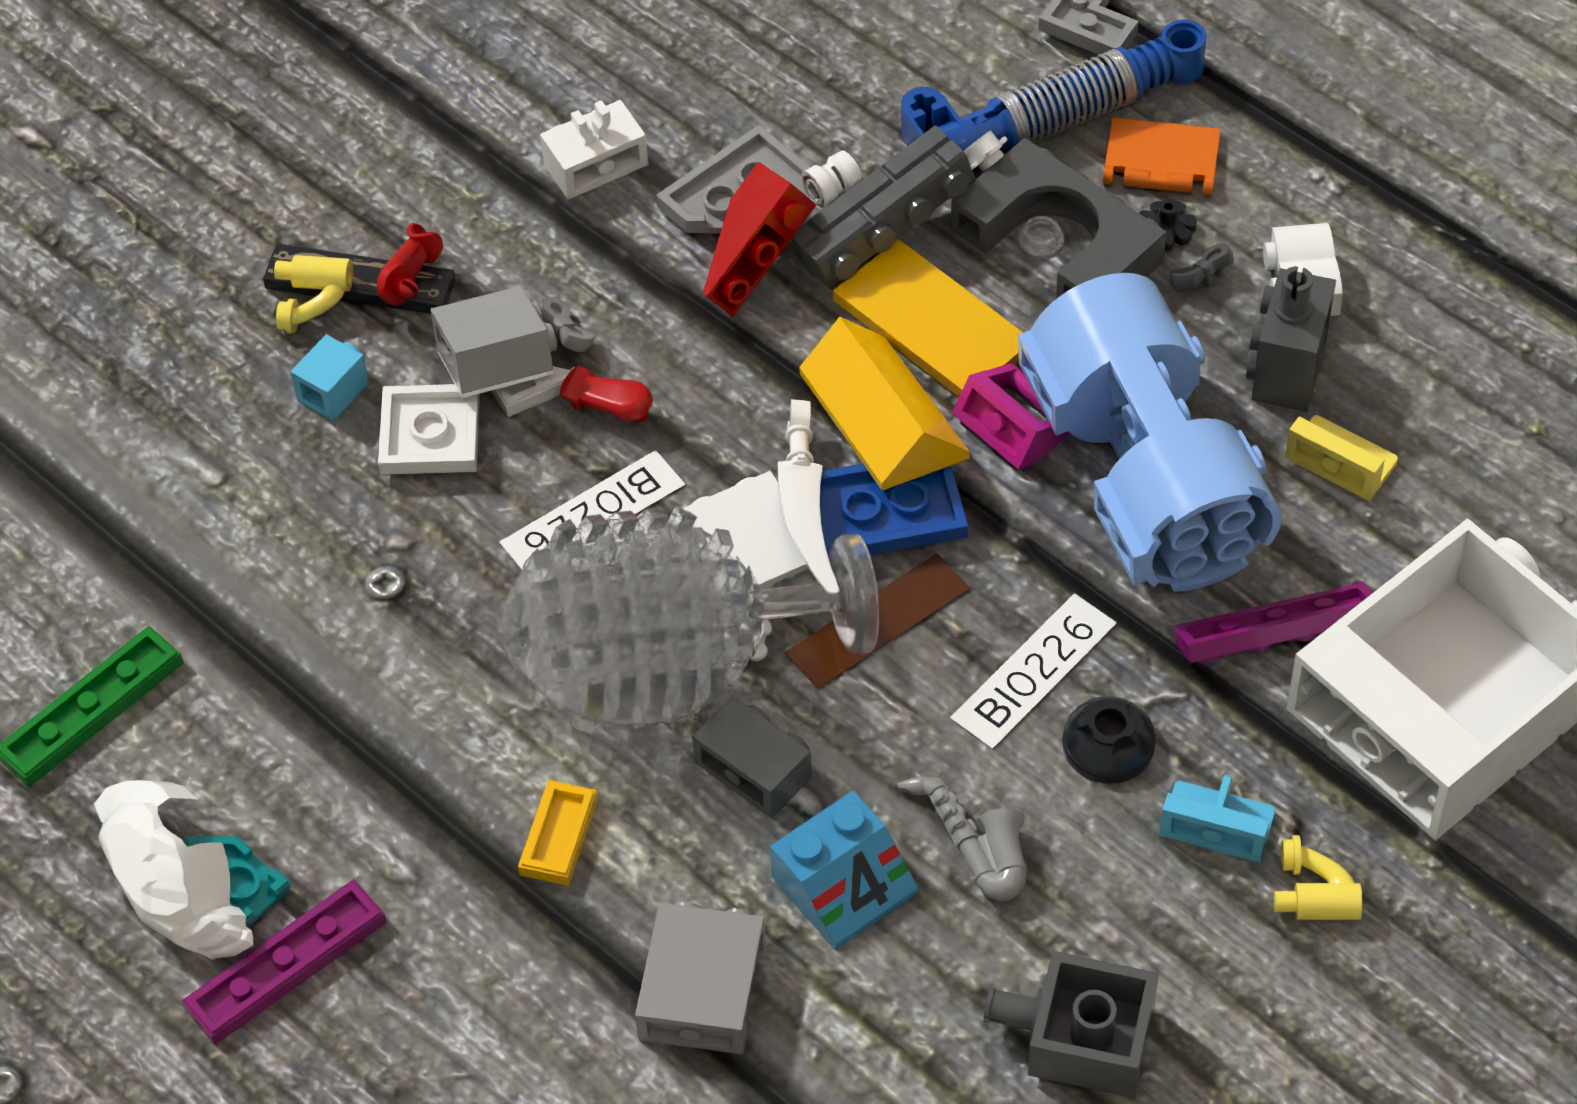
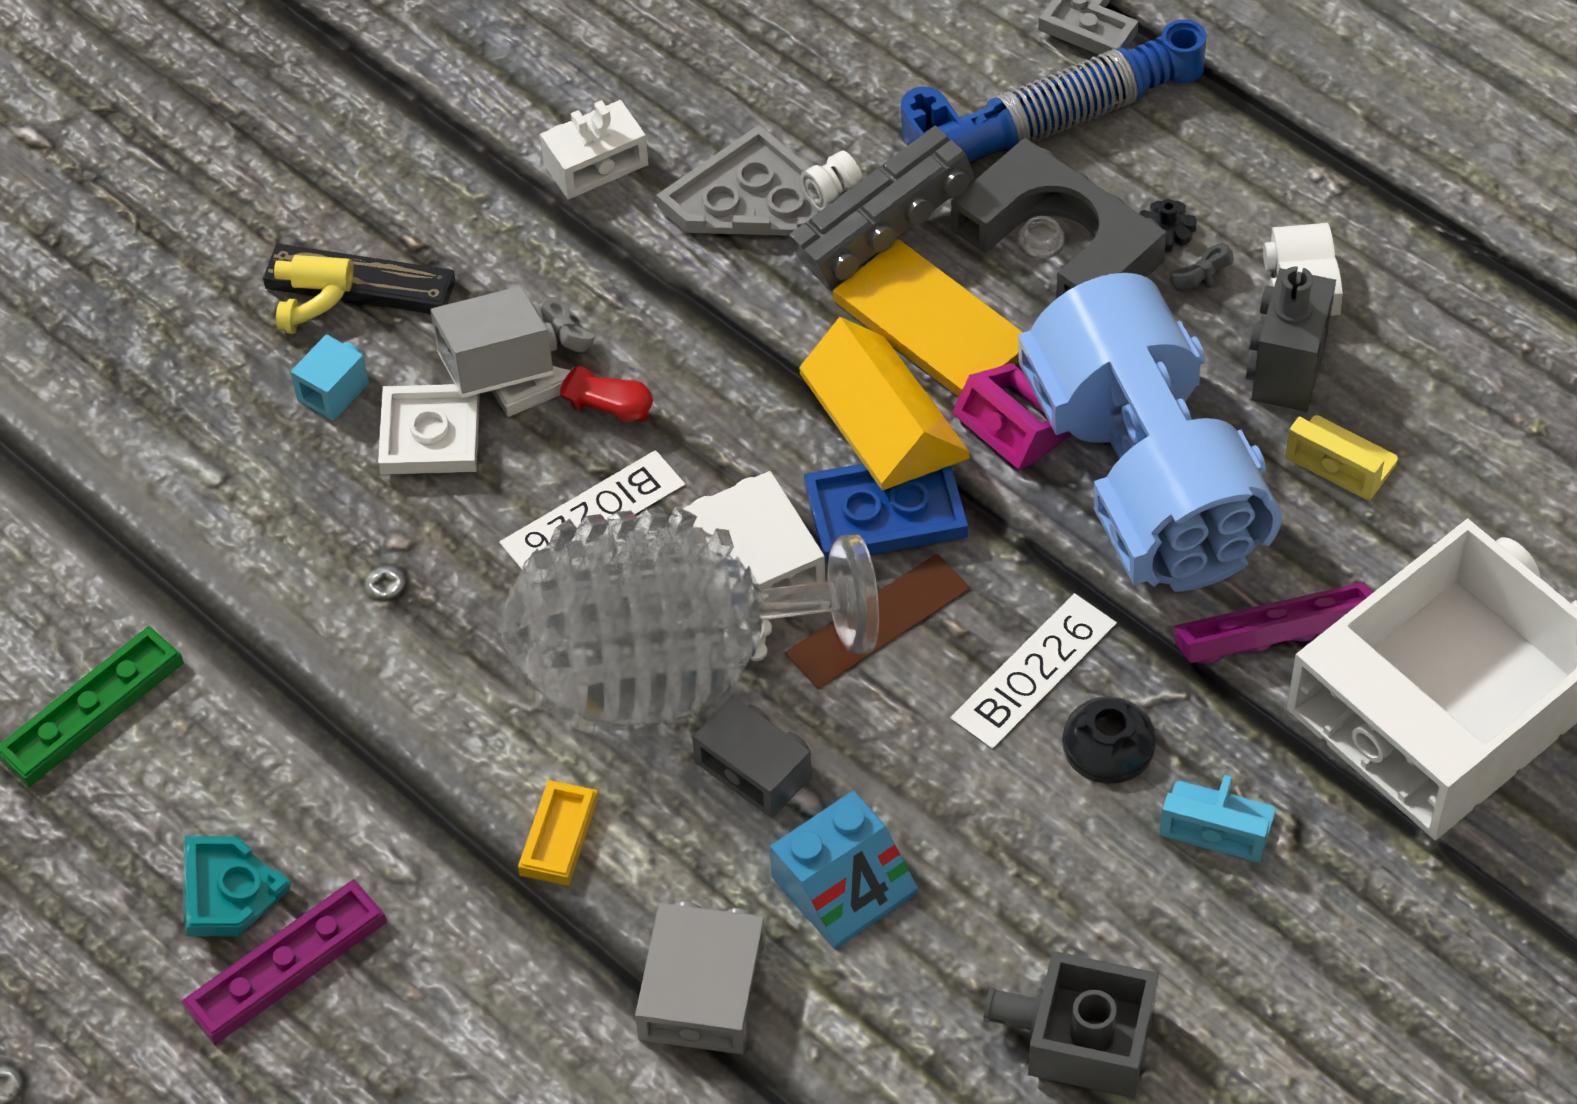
white animal [94,780,253,960] -> none
red piece [377,223,443,305] -> none
red slope [703,162,816,317] -> none
white sword [777,399,839,595] -> none
light grey piece [897,776,1028,902] -> none
white plate [964,130,1008,172] -> none
orange piece [1102,117,1221,196] -> none
light yellow plant [1274,835,1362,920] -> none

